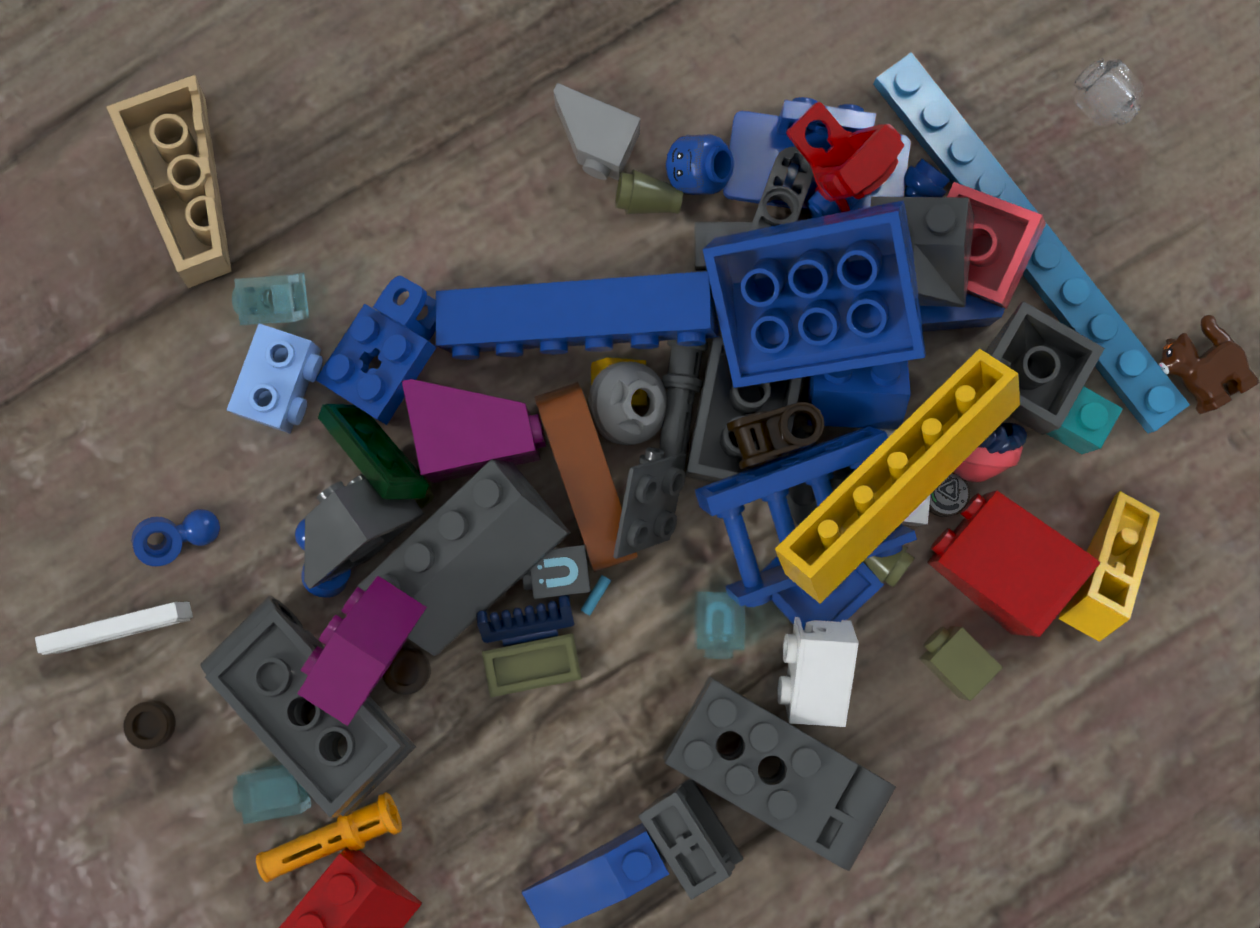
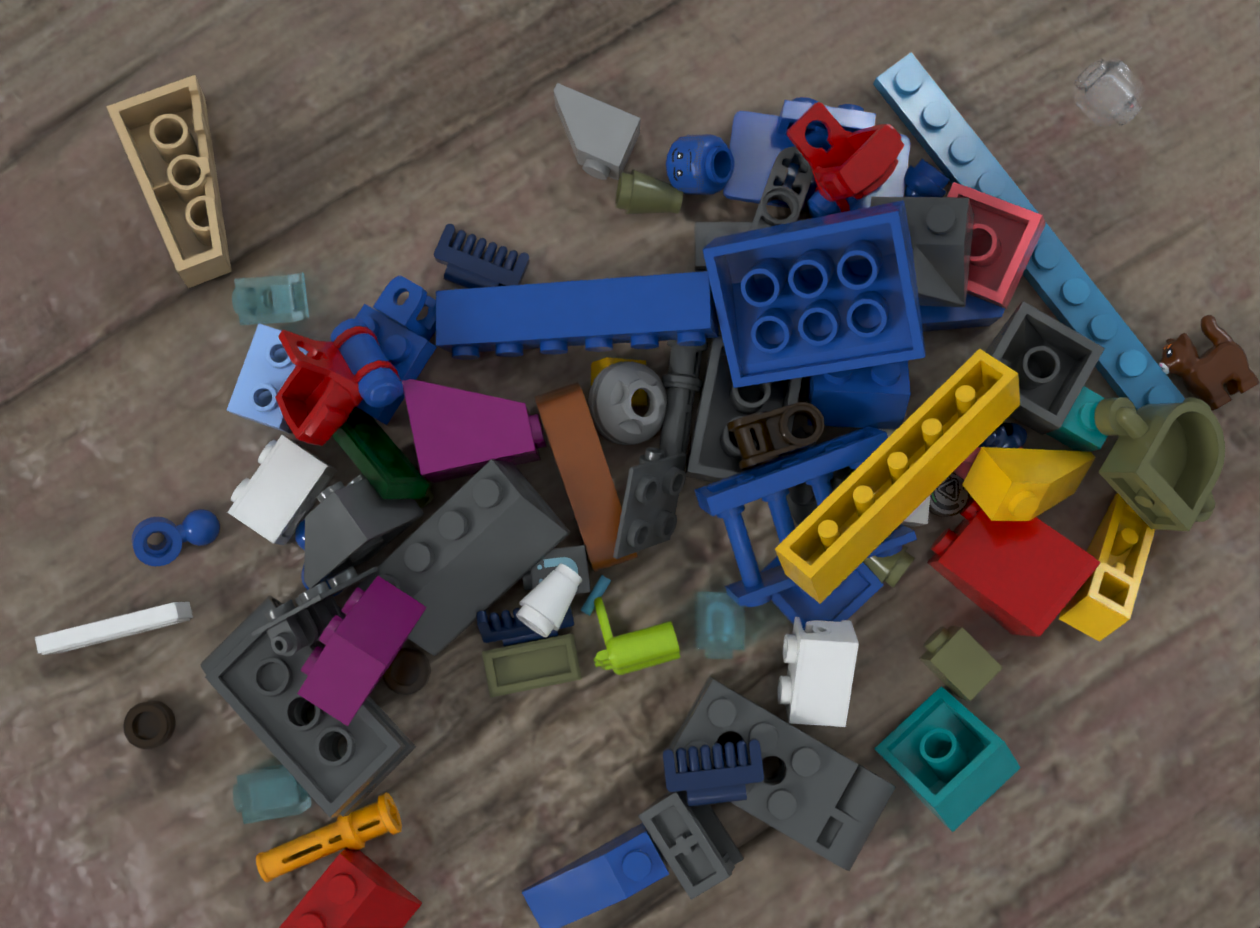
none -> white hinge [228,435,337,546]
none -> dark grey hinge [251,566,378,656]
none -> red piece [275,318,404,446]
none -> dark blue piece [434,224,530,289]
none -> white cone [516,563,582,638]
none -> lime piece [593,596,681,675]
none -> dark blue piece [663,738,764,807]
none -> teal slope [874,686,1021,832]
none -> yellow slope [962,447,1096,521]
none -> olive piece [1094,397,1225,531]

